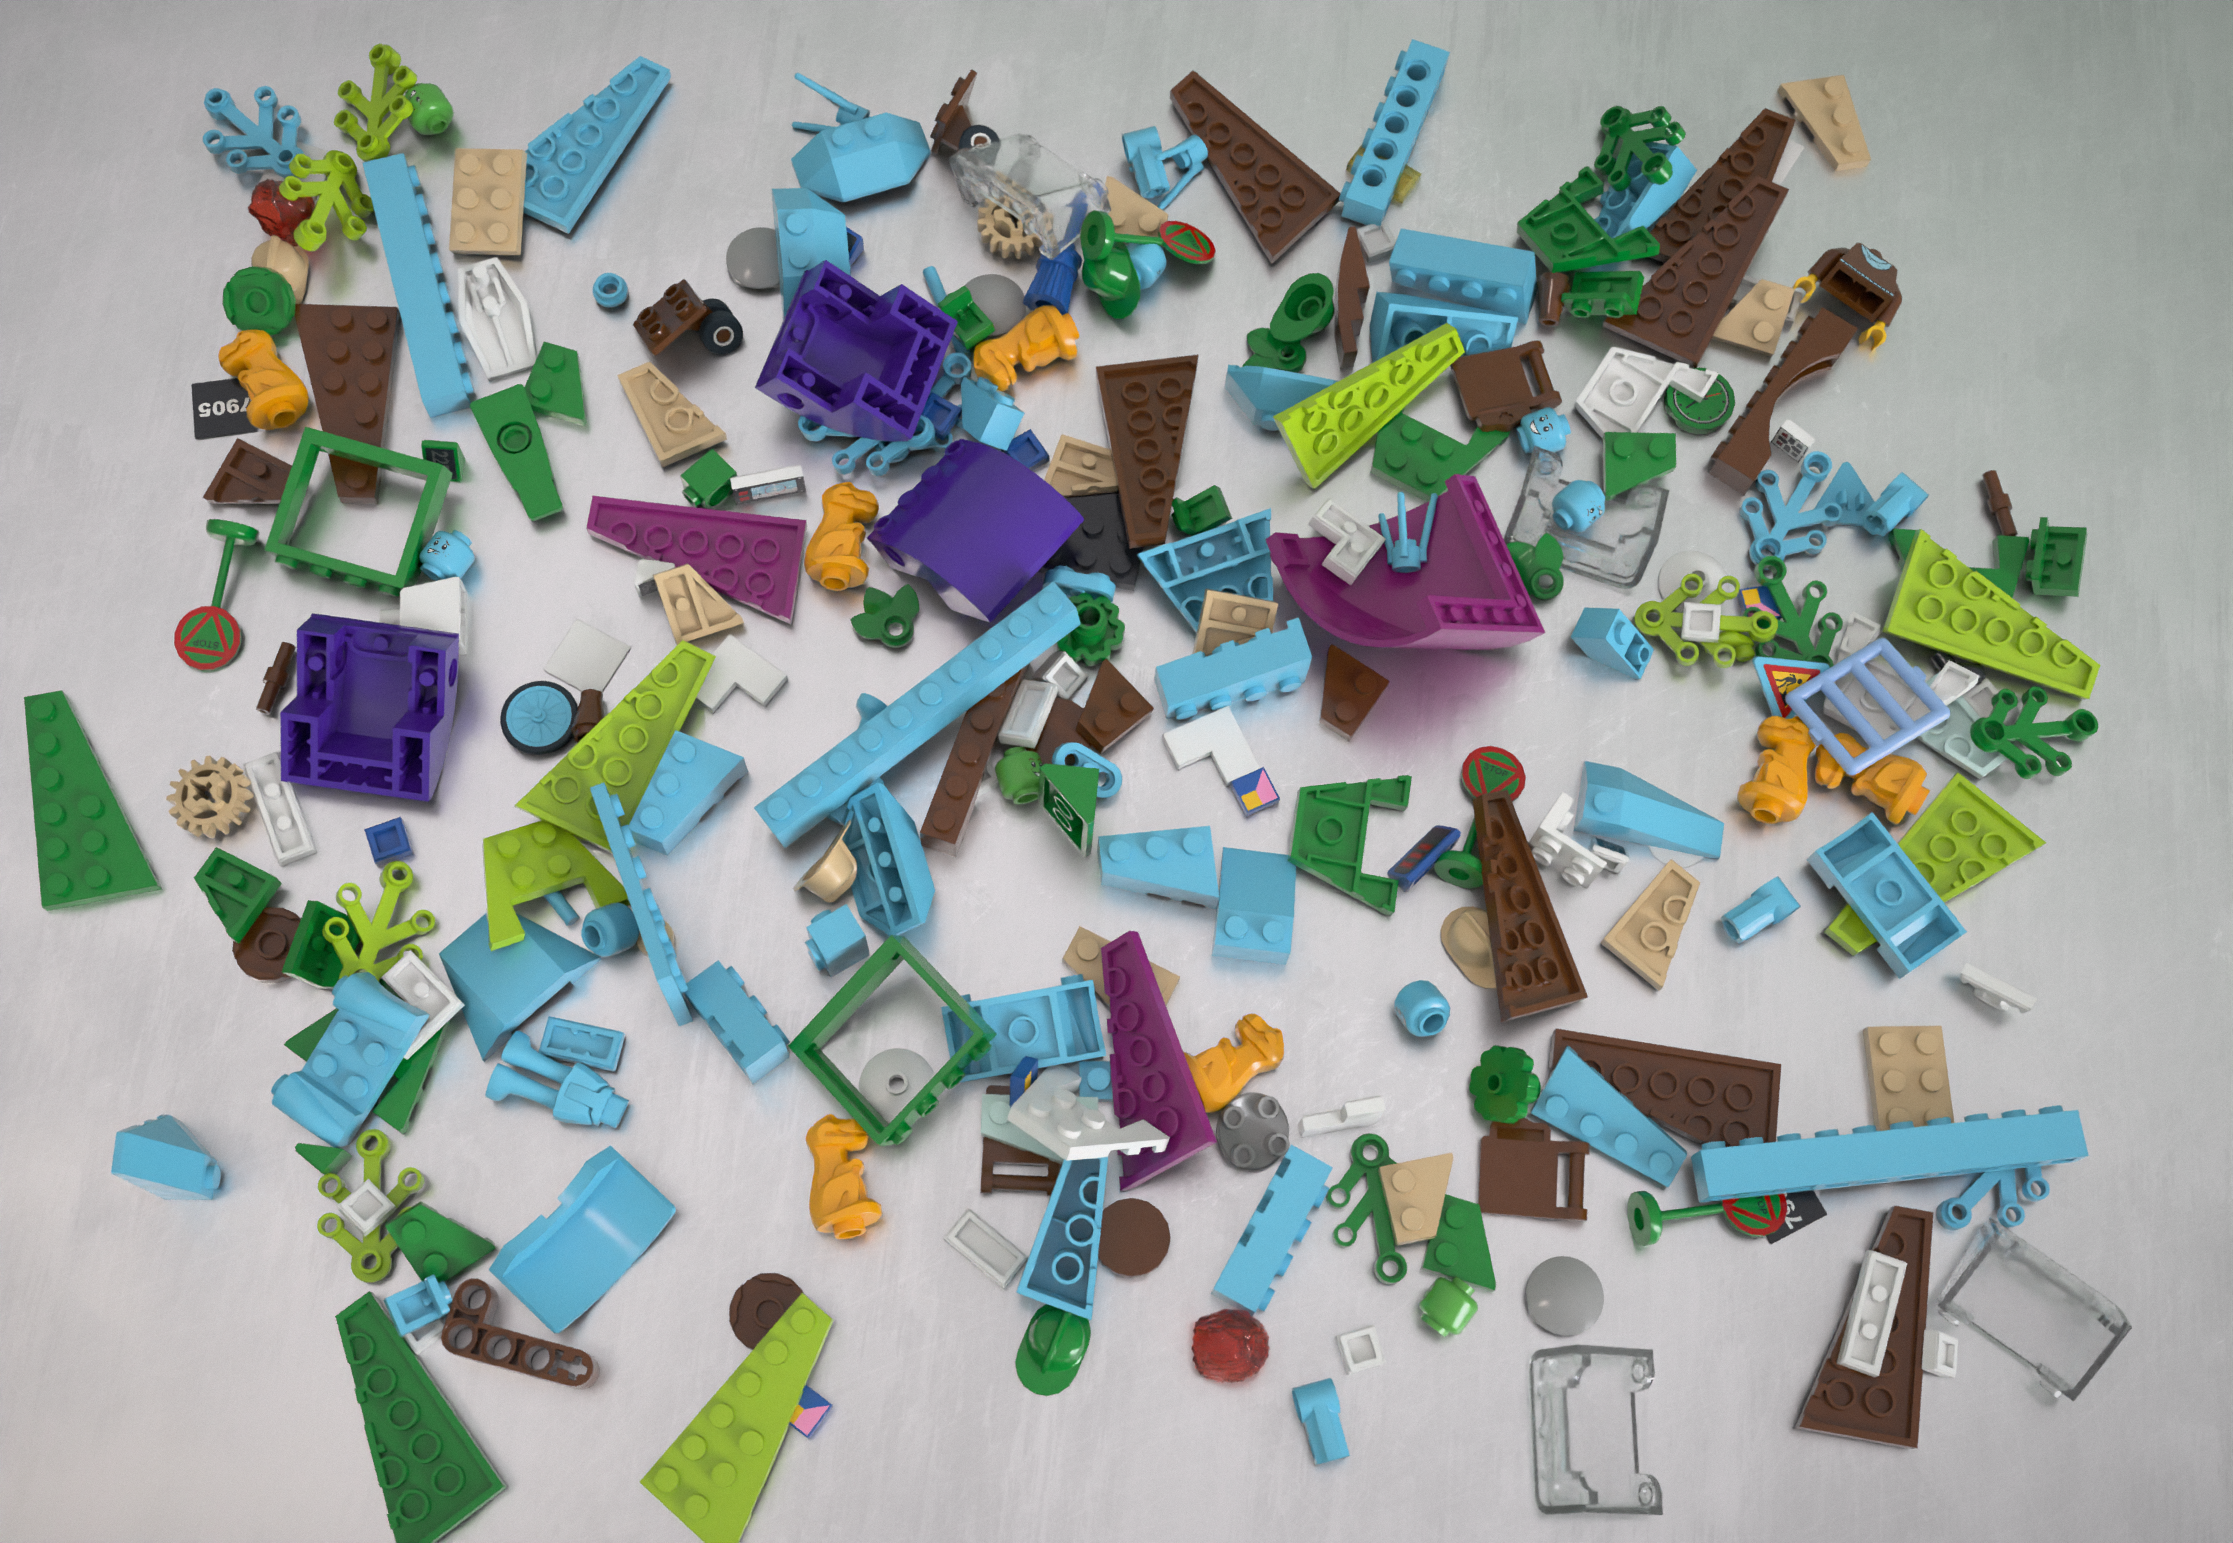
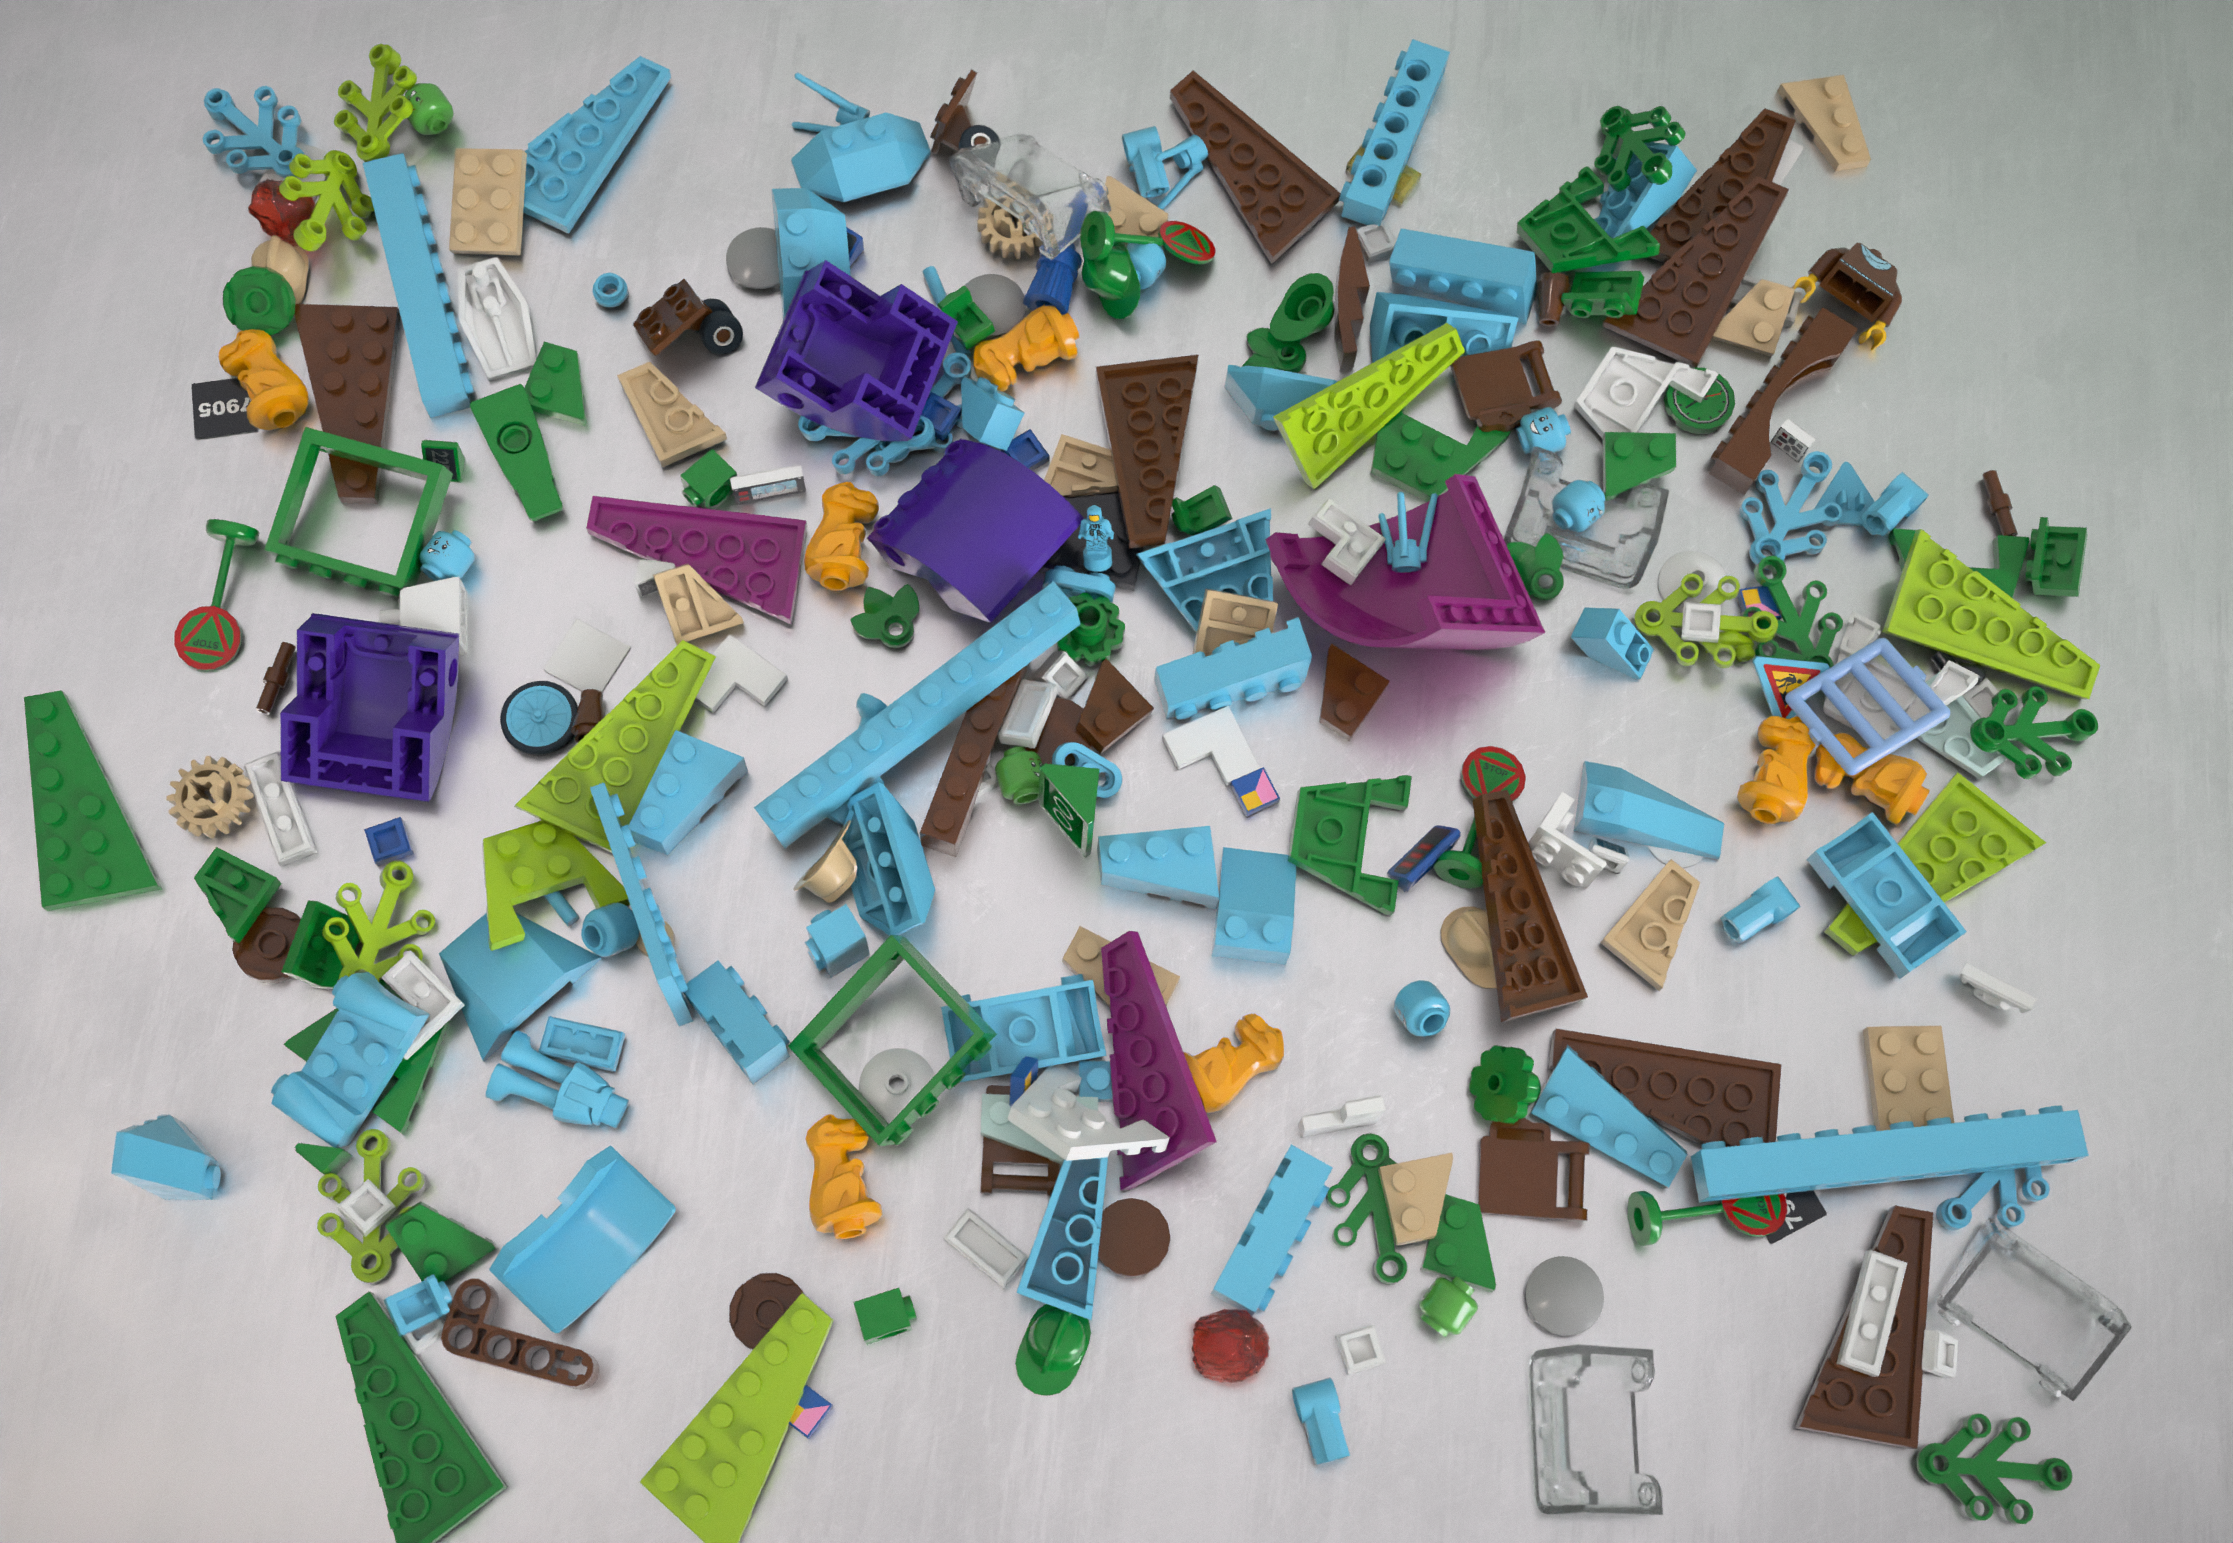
reddish brown wing [203,438,292,504] -> none
light grey dish [1216,1092,1290,1170] -> none
none -> green brick [853,1287,917,1345]
none -> medium azure piece [1078,505,1114,572]
none -> green plant [1916,1414,2072,1525]

